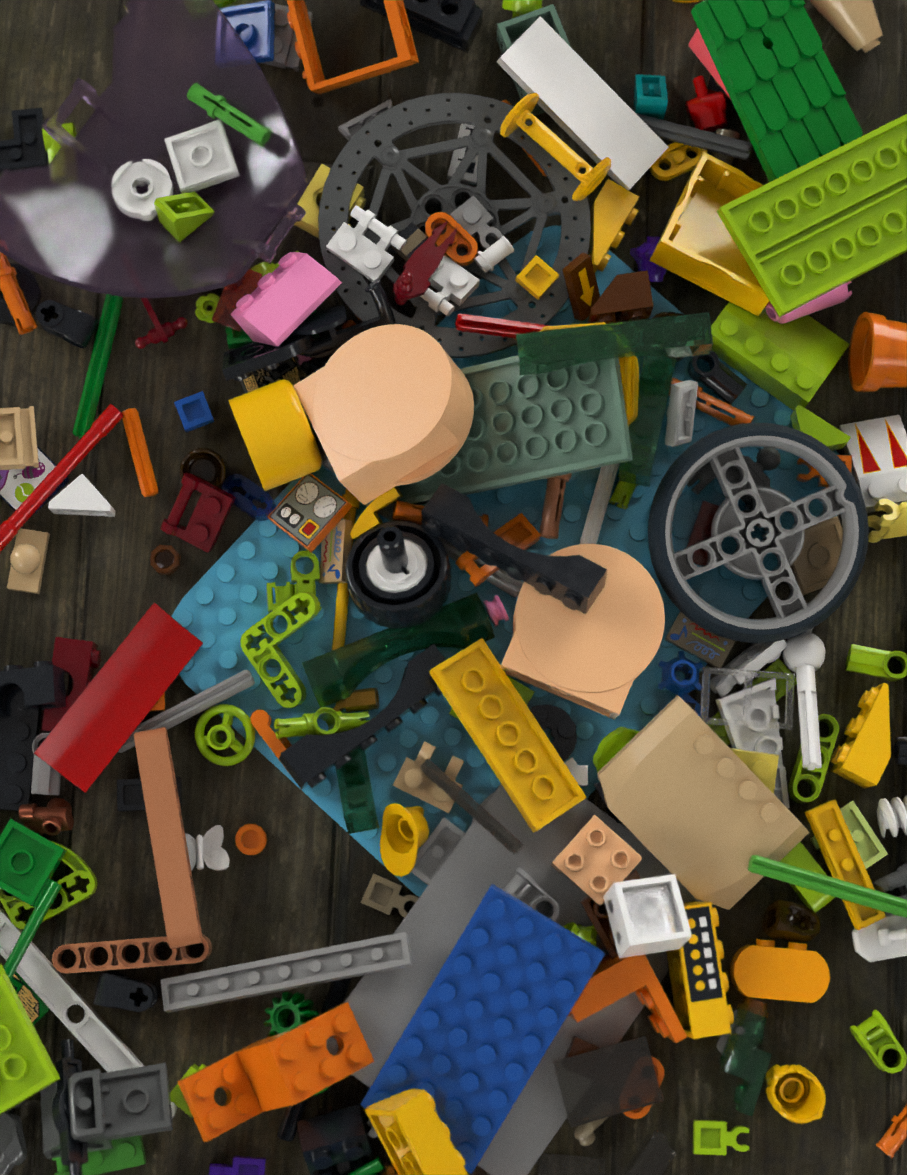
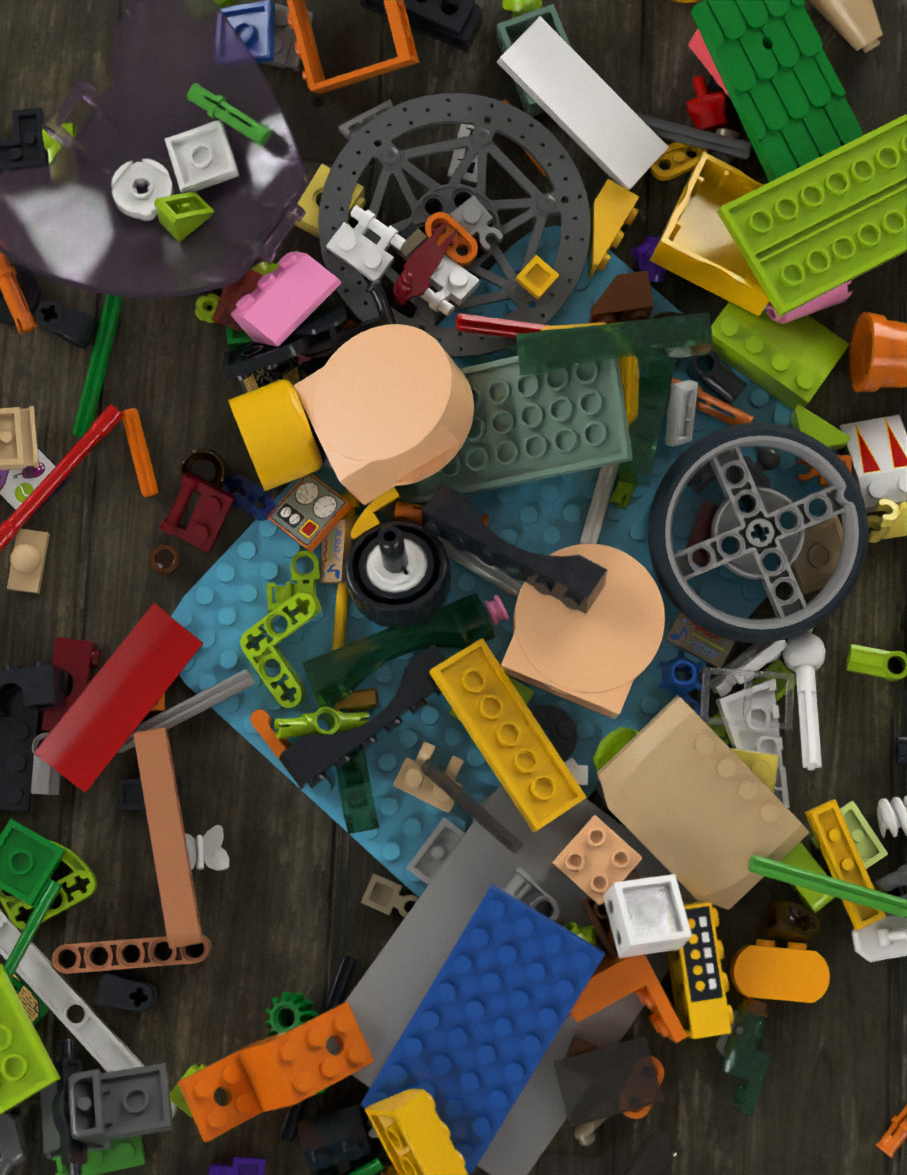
copper plate [19,798,74,837] -> none
white slope [48,474,116,517] -> none
dark red piece [121,255,188,349] -> none
light grey plate [161,932,414,1013] -> none
blue plate [174,391,215,432] -> none
lime piece [195,704,255,766] -> none
orange tile [235,824,267,856] -> none
yellow piece [380,803,429,877] -> none
orange plate [455,513,541,587] -> none
white pin [474,236,515,273] -> none
yellow hose [500,93,611,201] -> none
nougat pin [539,473,572,539] -> none
reddish brown tile [562,252,600,321] -> none
teal slope [634,74,668,120] -> none
lime plate [693,1120,749,1155] -> none
yellow hair [765,1064,826,1124] -> none
lime beam [788,714,839,804] -> none
yellow slope [830,683,891,789] -> none
lime piece [849,1009,907,1073] -> none

